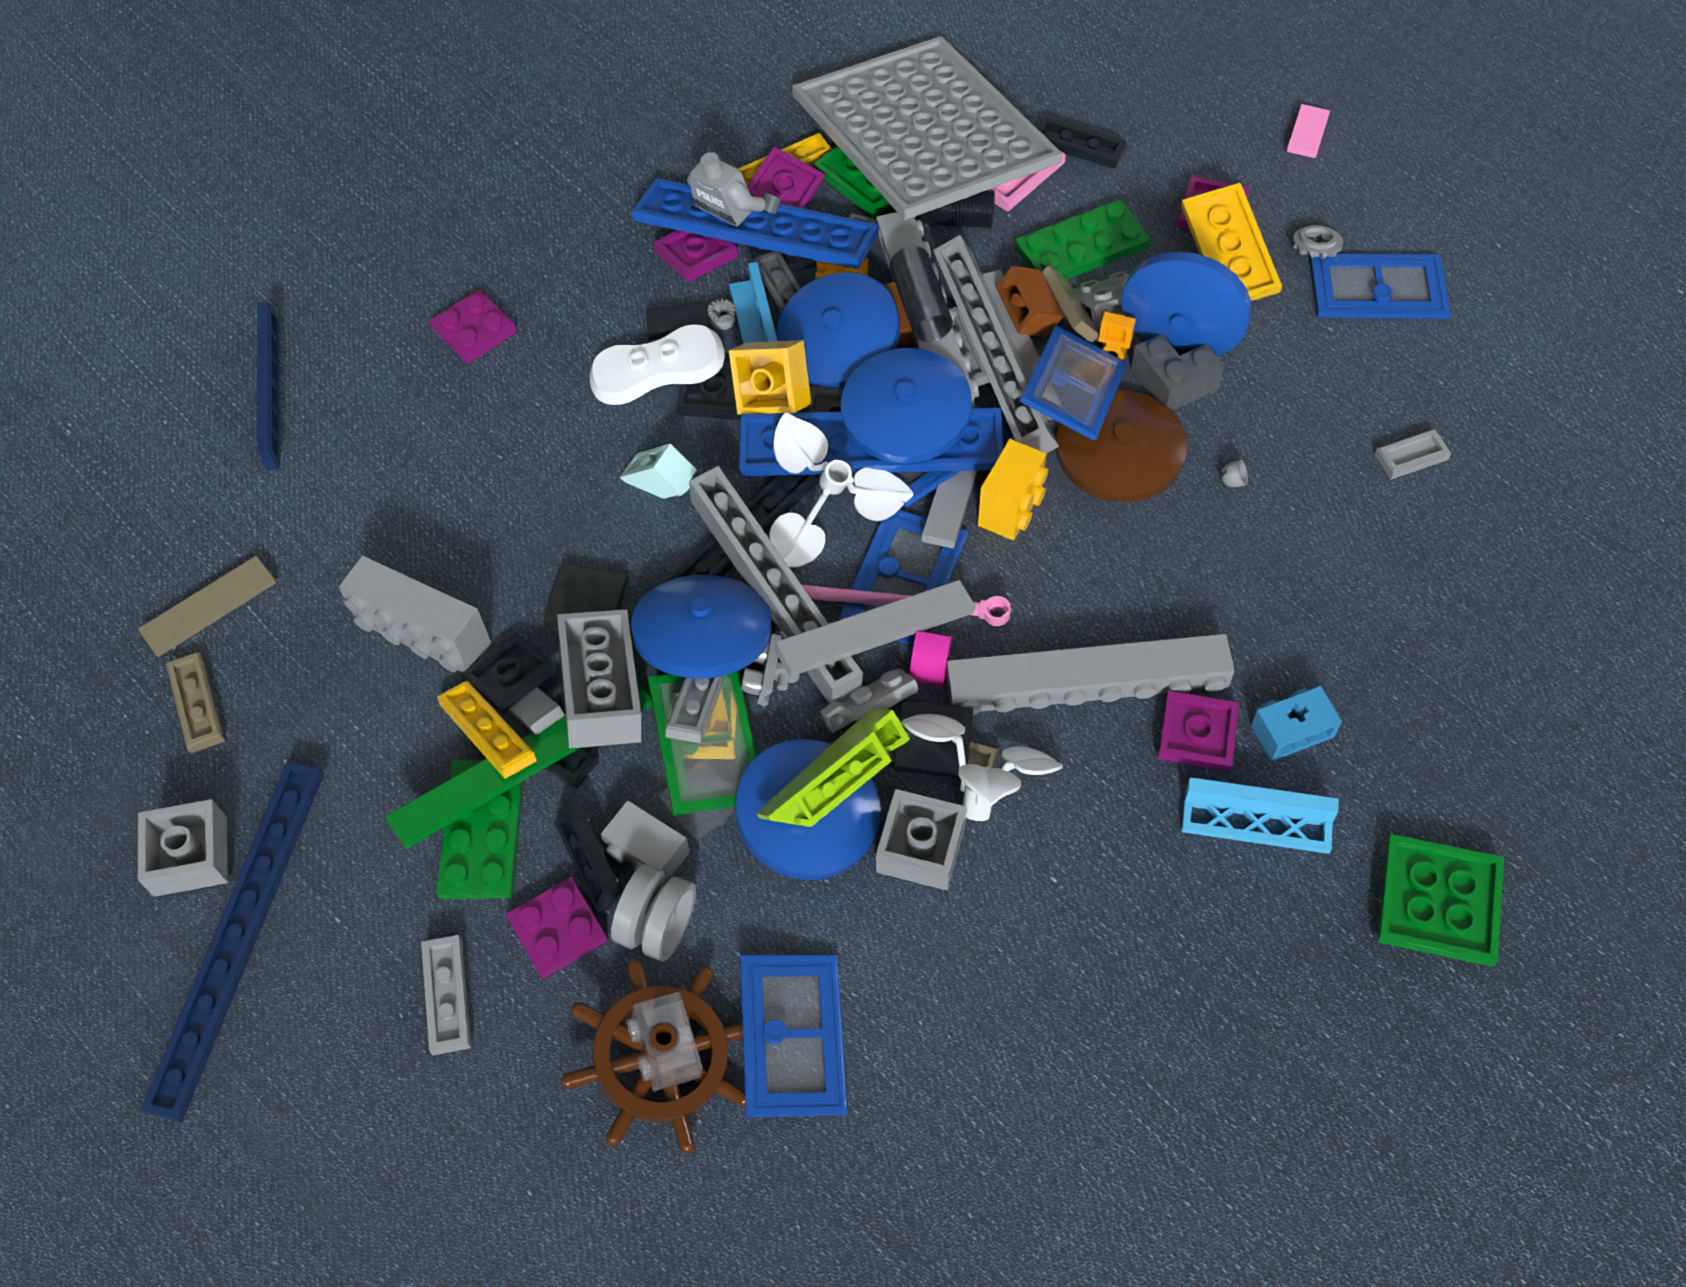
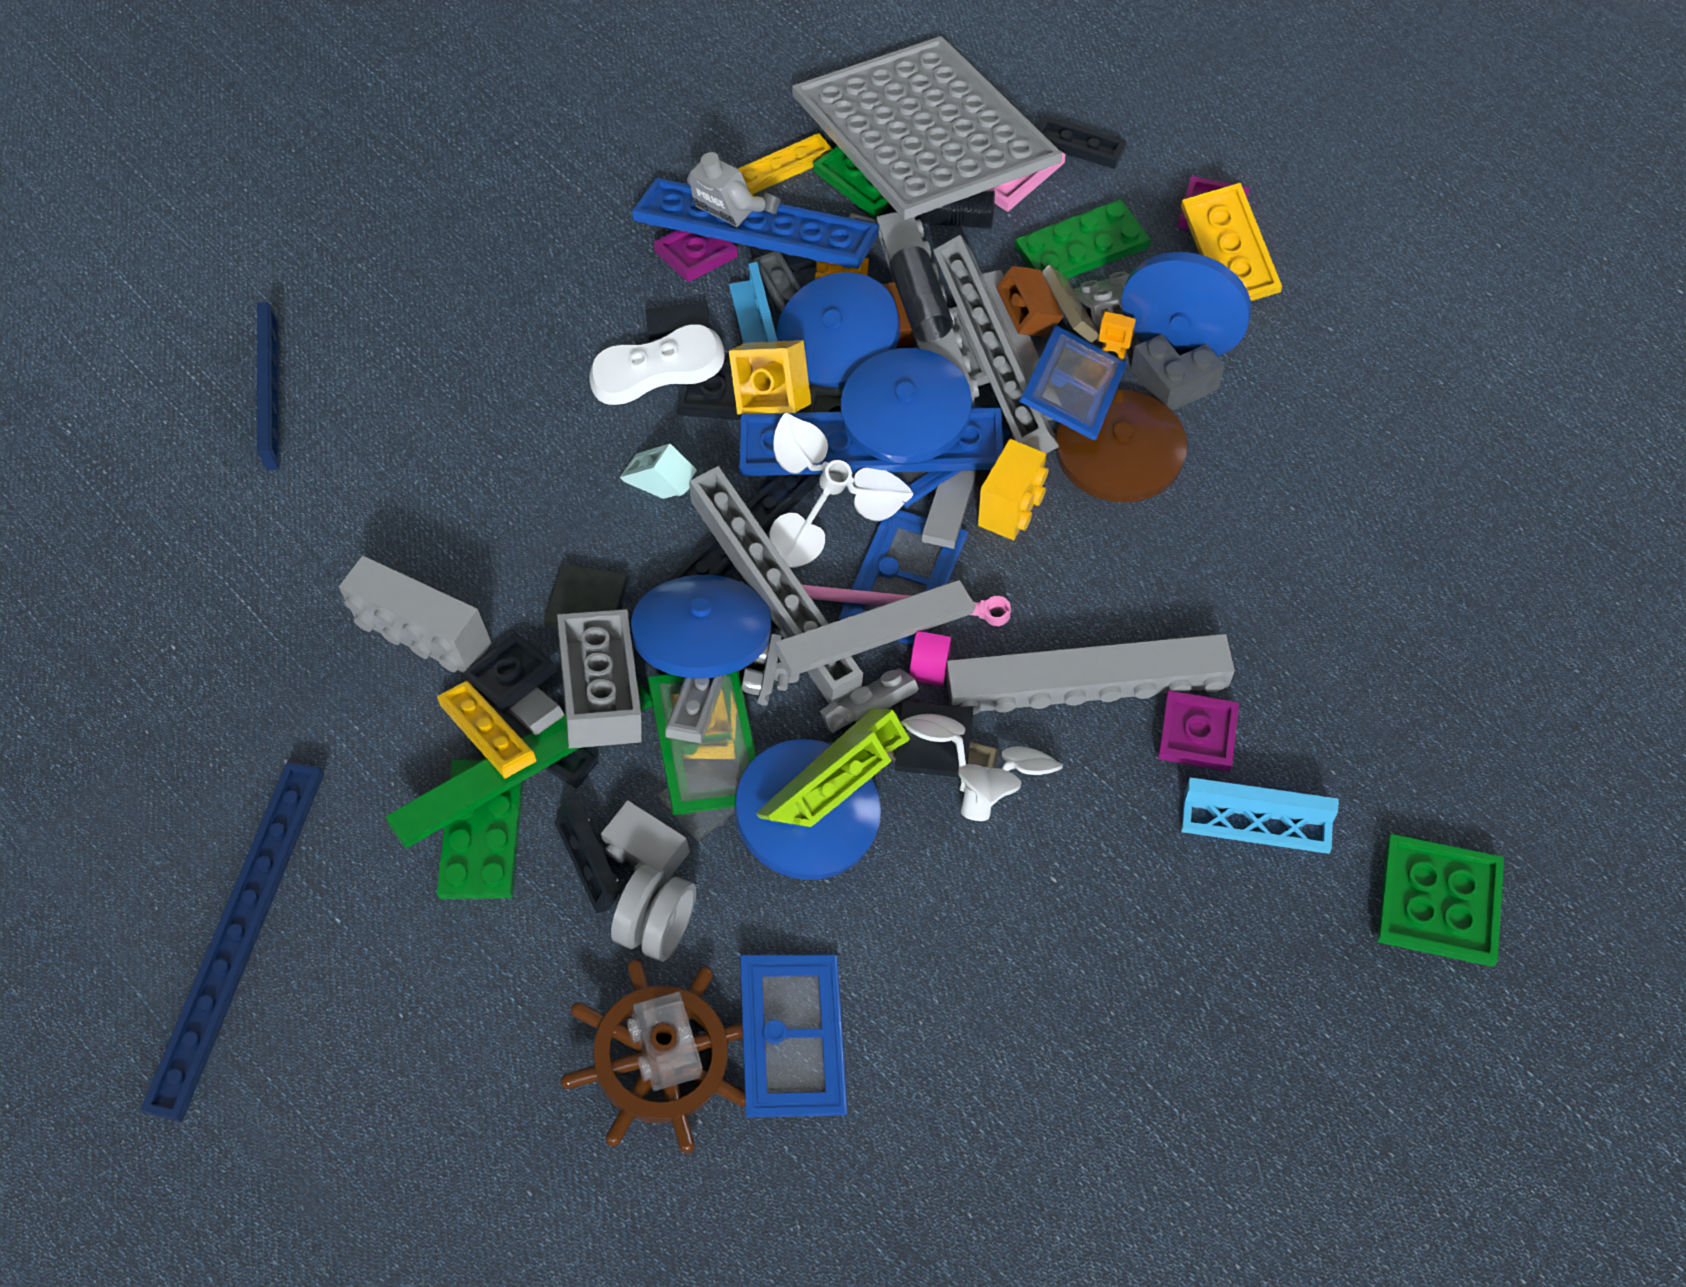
dark tan tile [138,556,276,657] -> none
light grey brick [138,799,228,897] -> none
dark tan tile [166,652,225,754] -> none
light grey plate [421,935,471,1055] -> none
magenta plate [429,289,517,365] -> none
magenta plate [505,877,608,979] -> none
light grey bush [707,299,736,330] -> none
magenta plate [747,147,825,209] -> none
light grey brick [876,789,967,891] -> none
light grey hinge [1221,460,1248,488] -> none
dark azure brick [1251,686,1342,762] -> none
bright pink tile [1287,104,1330,158] -> none
light grey gear [1293,225,1343,259] -> none
blue door [1310,253,1451,319] -> none
light grey tile [1375,429,1451,480] -> none

